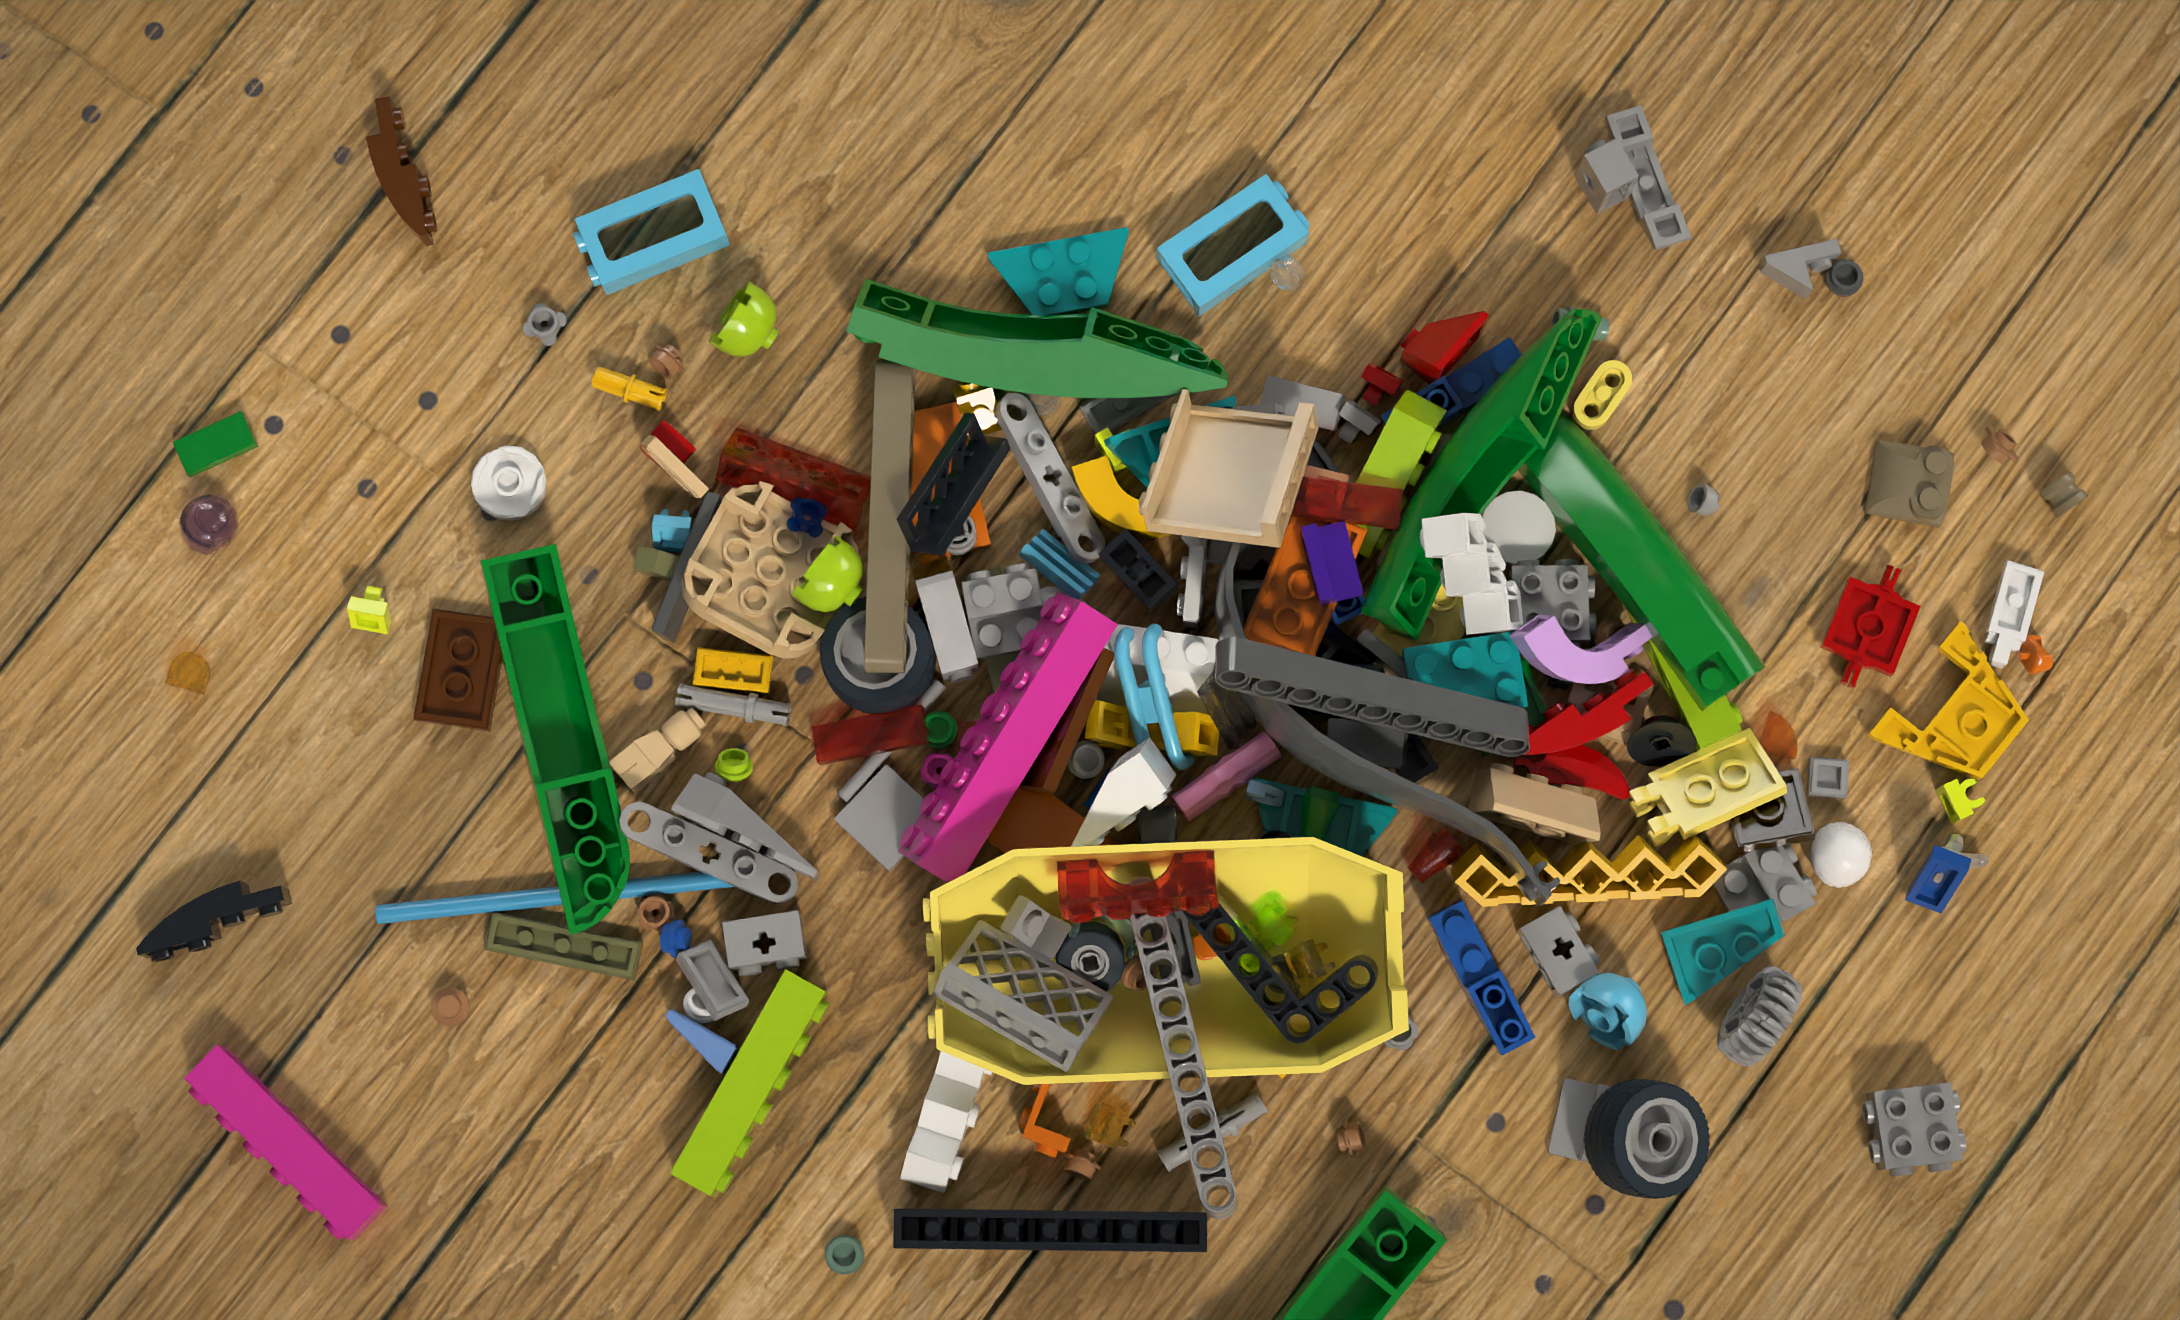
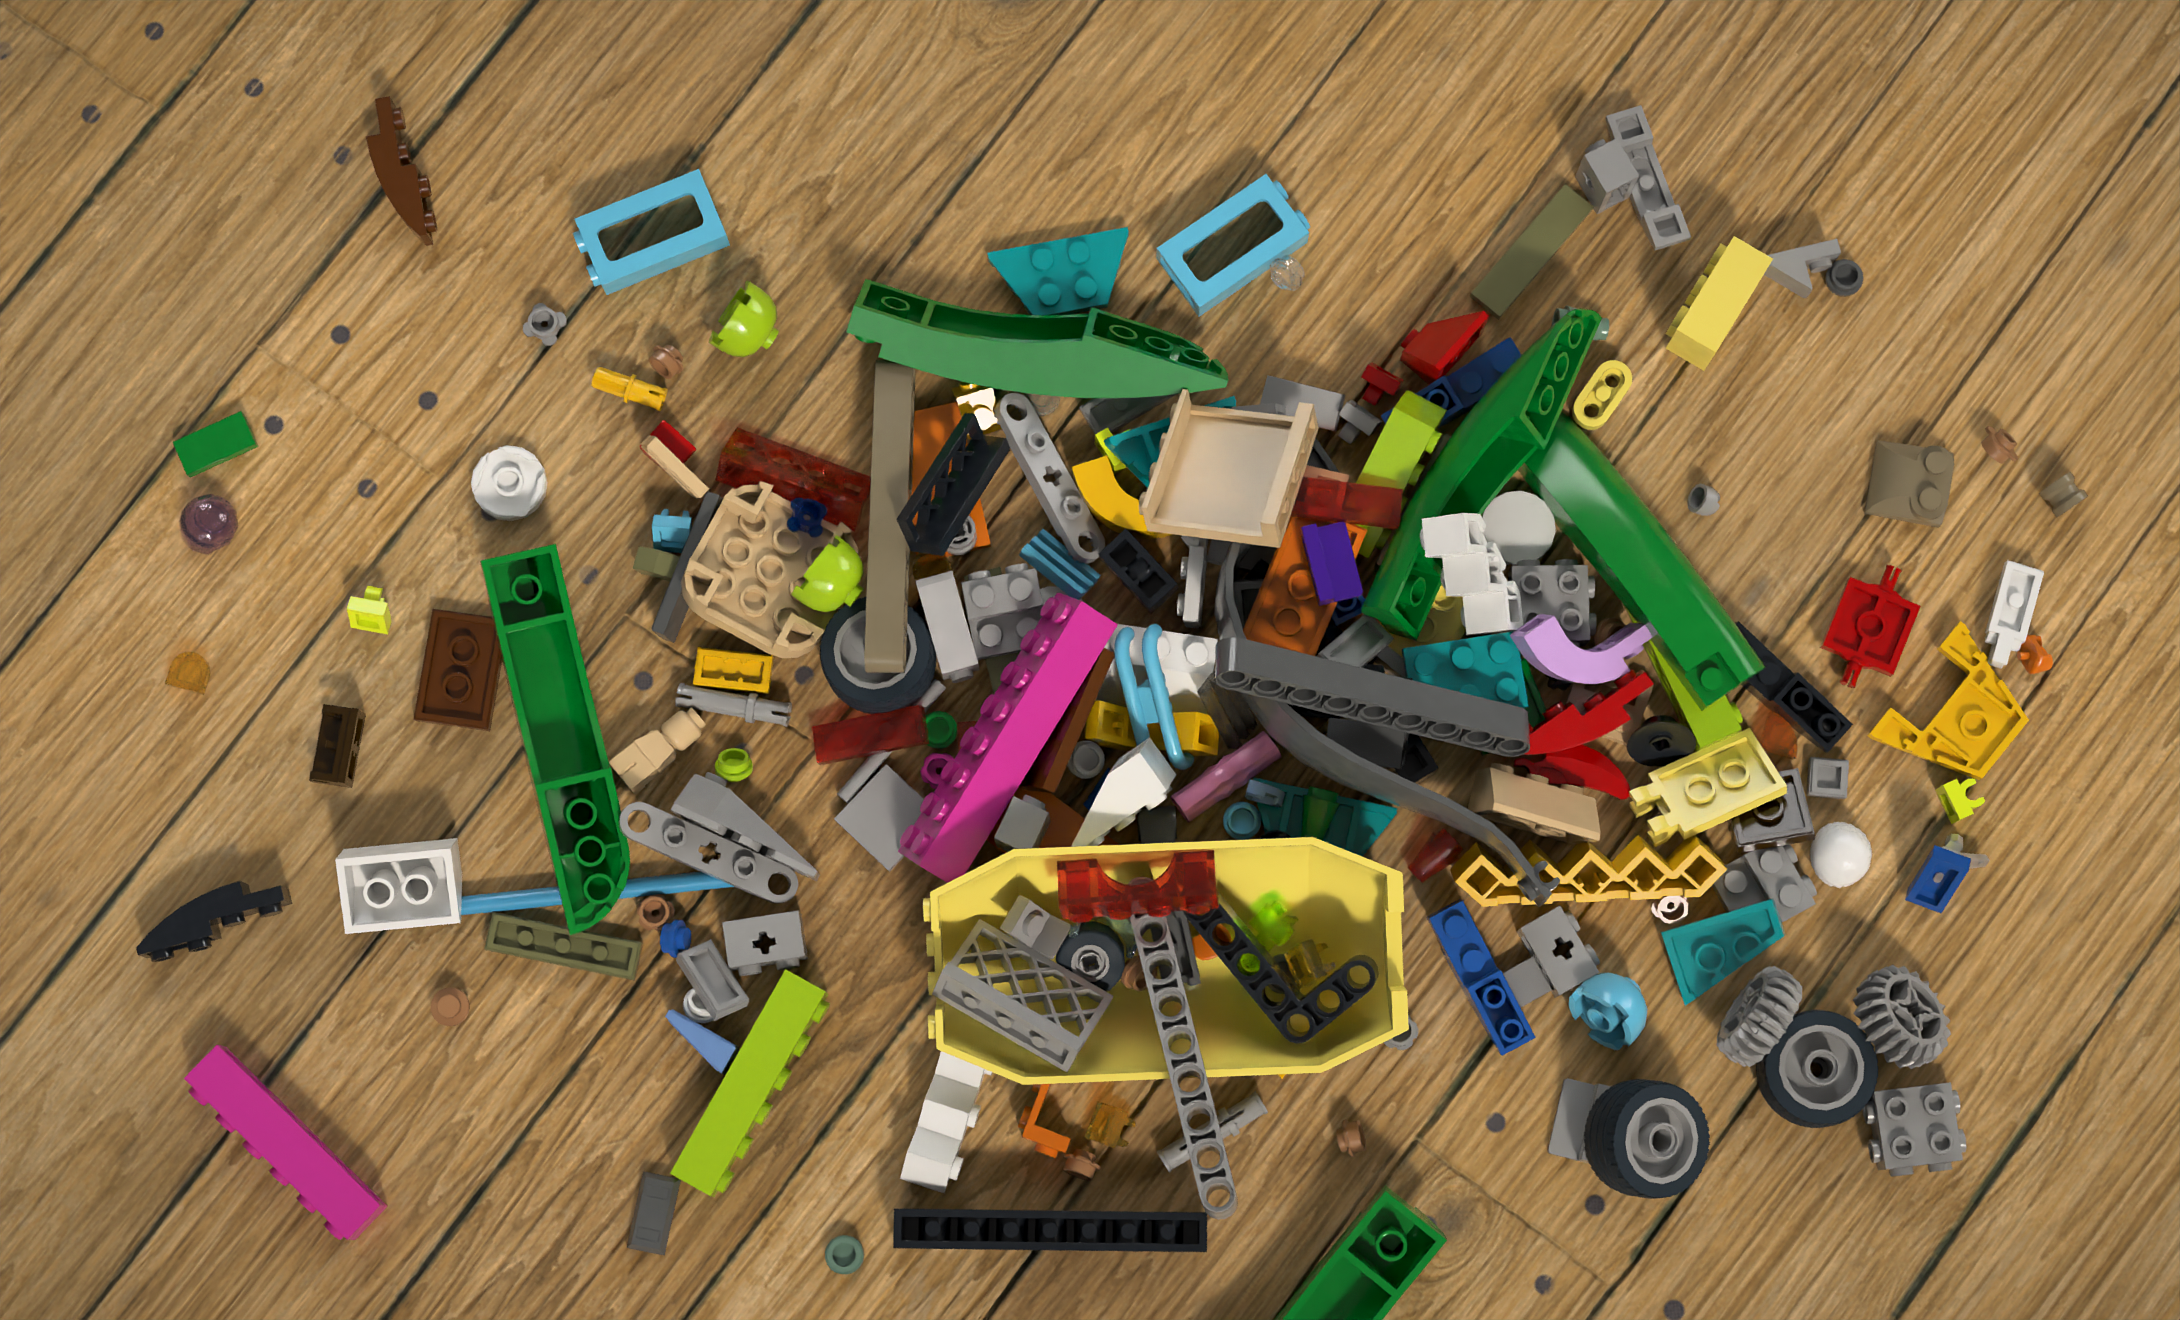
none -> dark brown hinge [309,704,366,788]
none -> white slope [335,838,462,934]
none -> dark grey tile [627,1171,681,1256]
none -> light grey brick [994,795,1051,852]
none -> medium azure plate [1223,802,1261,840]
none -> light grey tile [1316,615,1394,668]
none -> olive tile [1470,184,1594,320]
none -> light grey tile [1503,957,1552,1008]
none -> plate [1652,895,1690,924]
none -> light yellow brick [1666,236,1773,371]
none -> black slope [1734,621,1853,752]
none -> wheel [1756,1010,1878,1128]
none -> light grey gear [1853,965,1951,1069]

